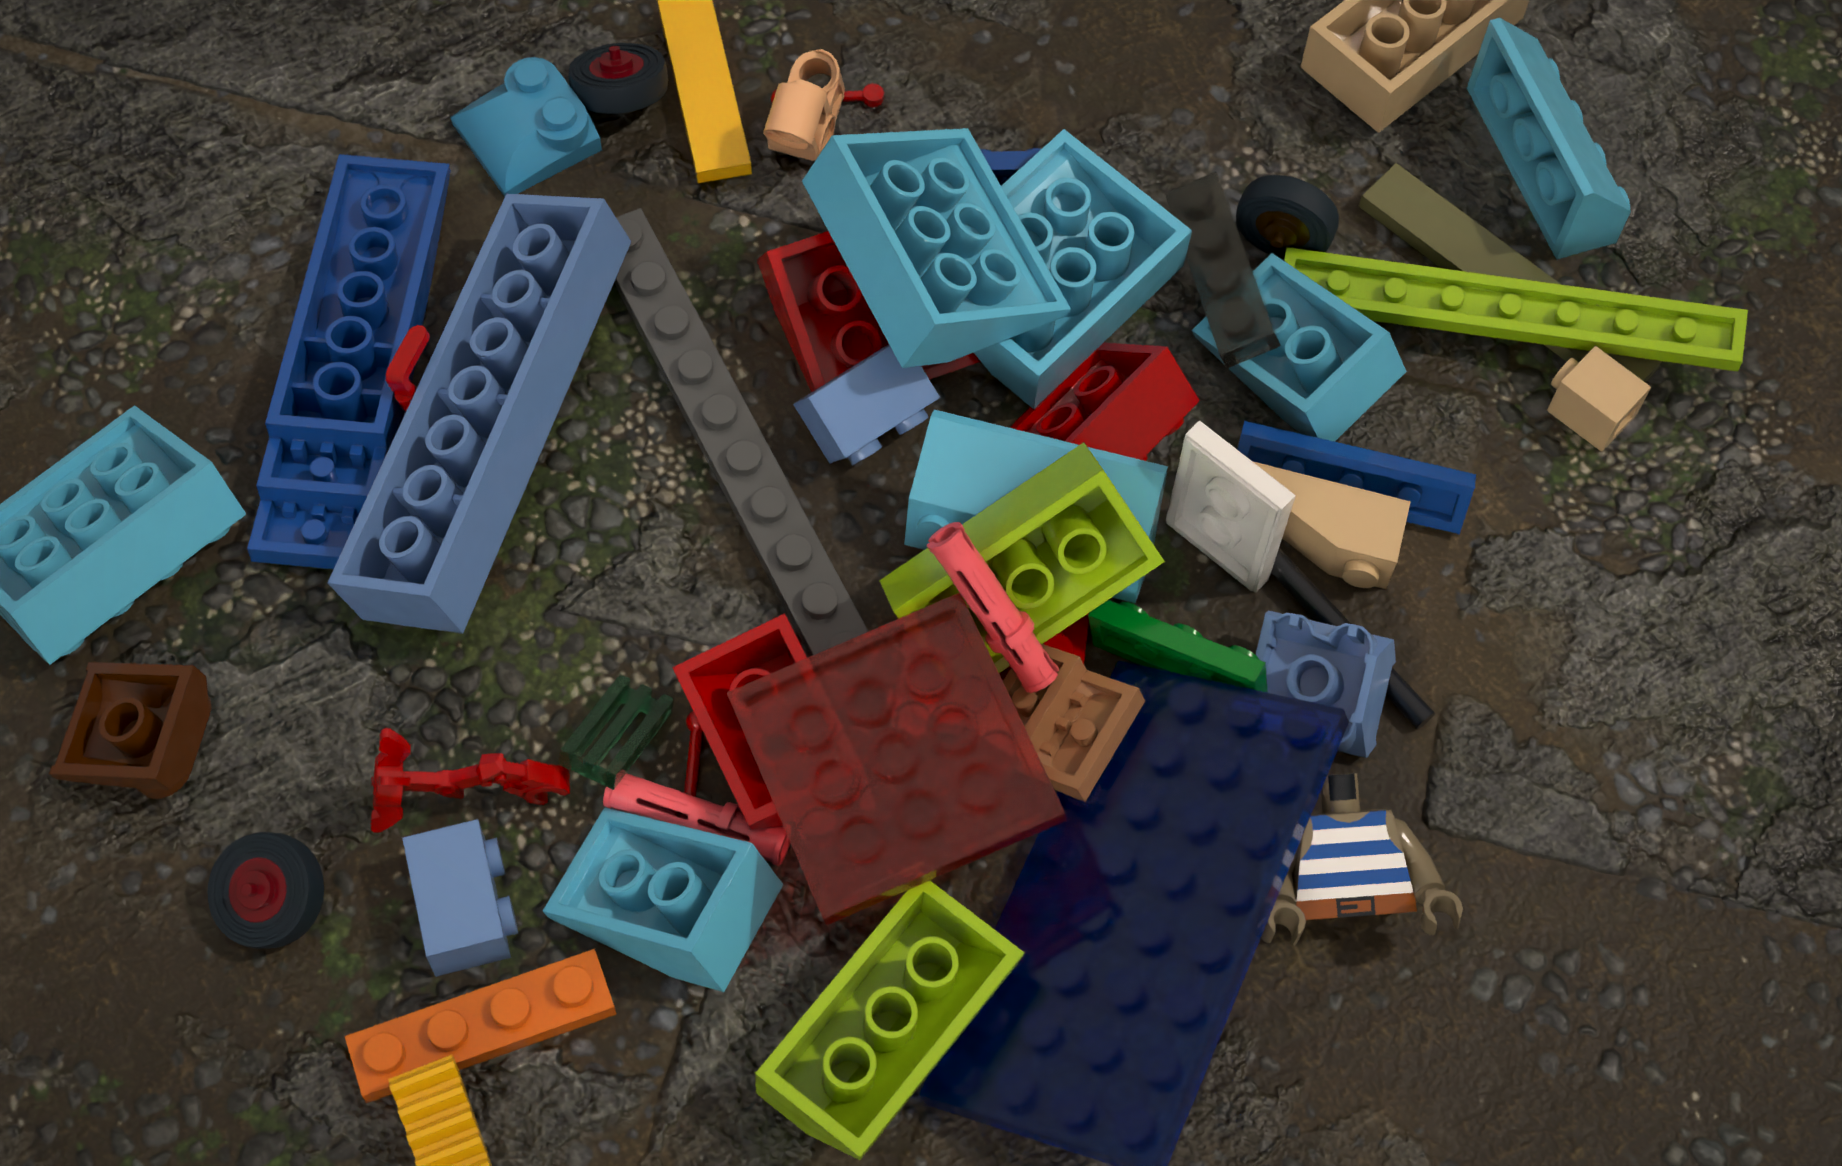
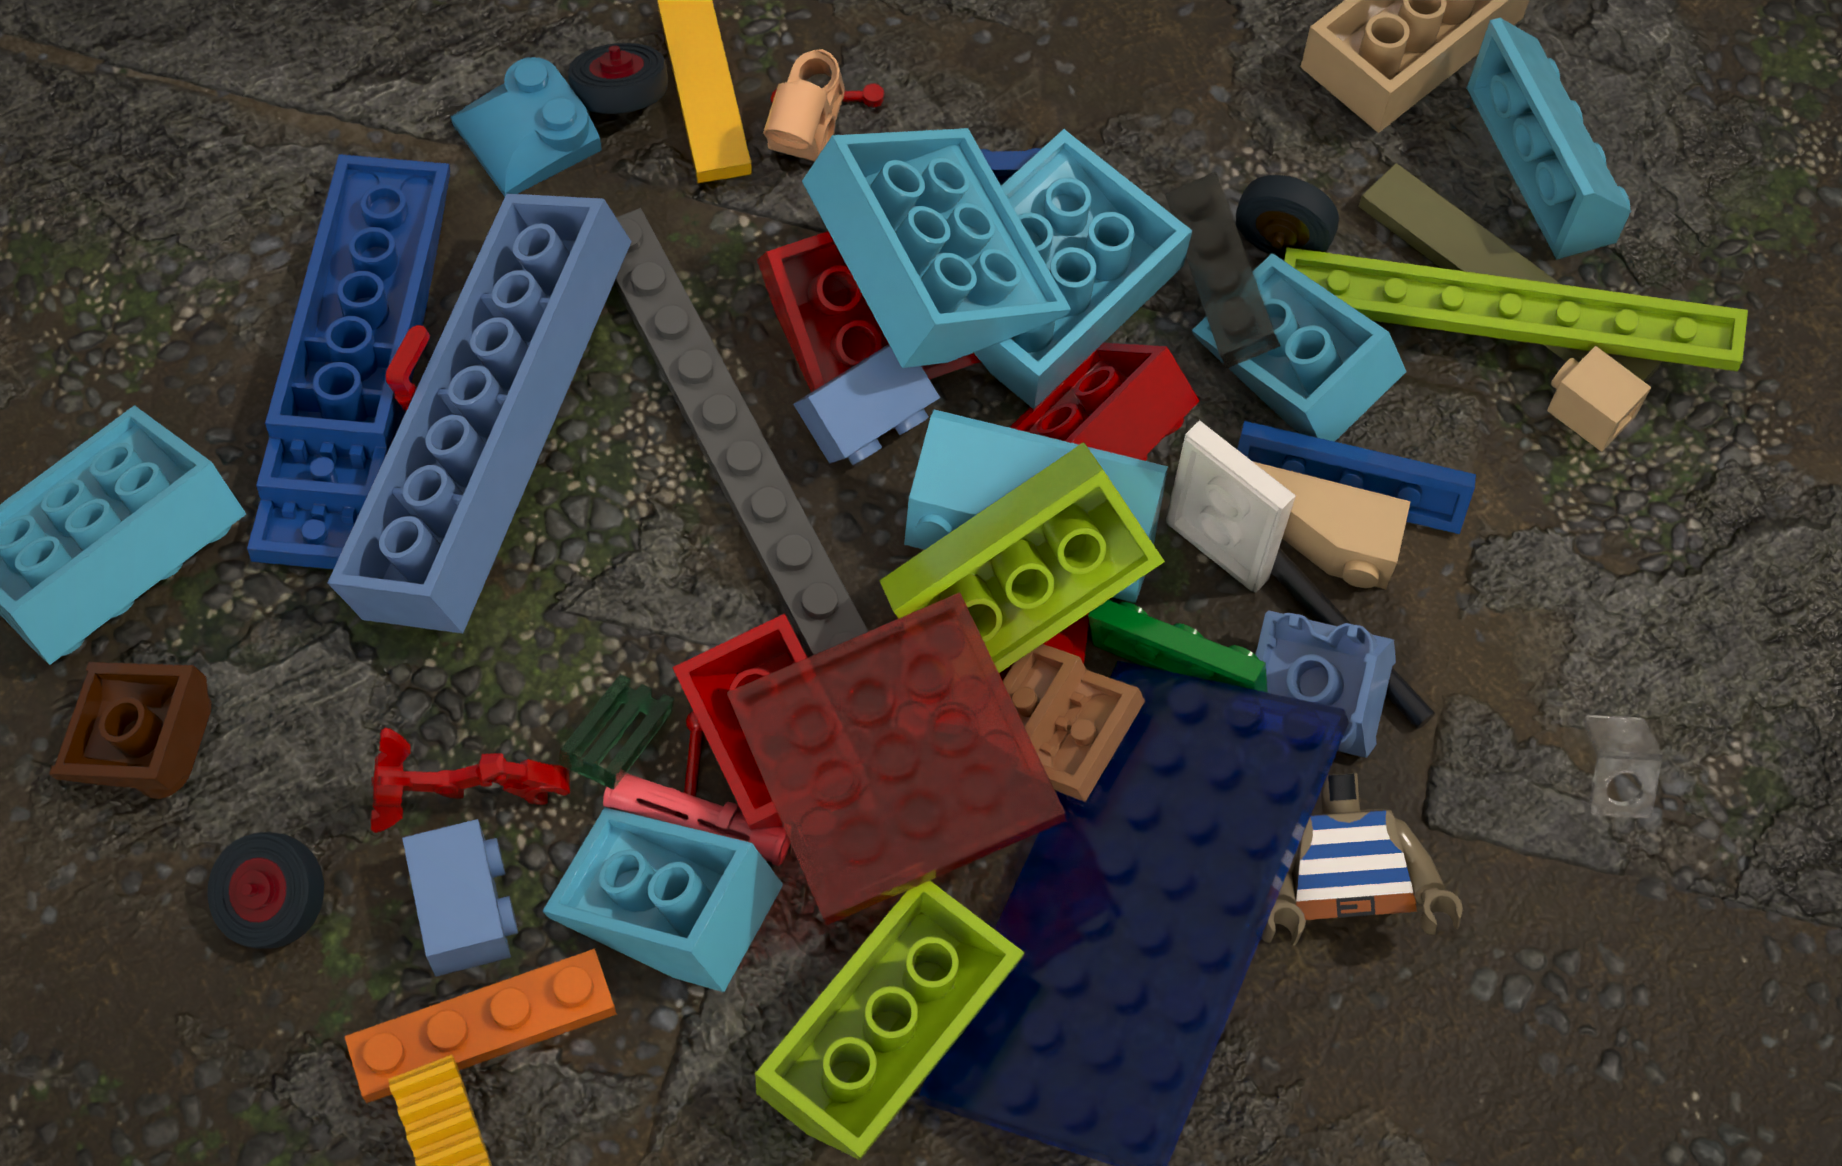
coral pin [926,522,1059,693] -> none
none -> clear bracket [1583,715,1663,818]

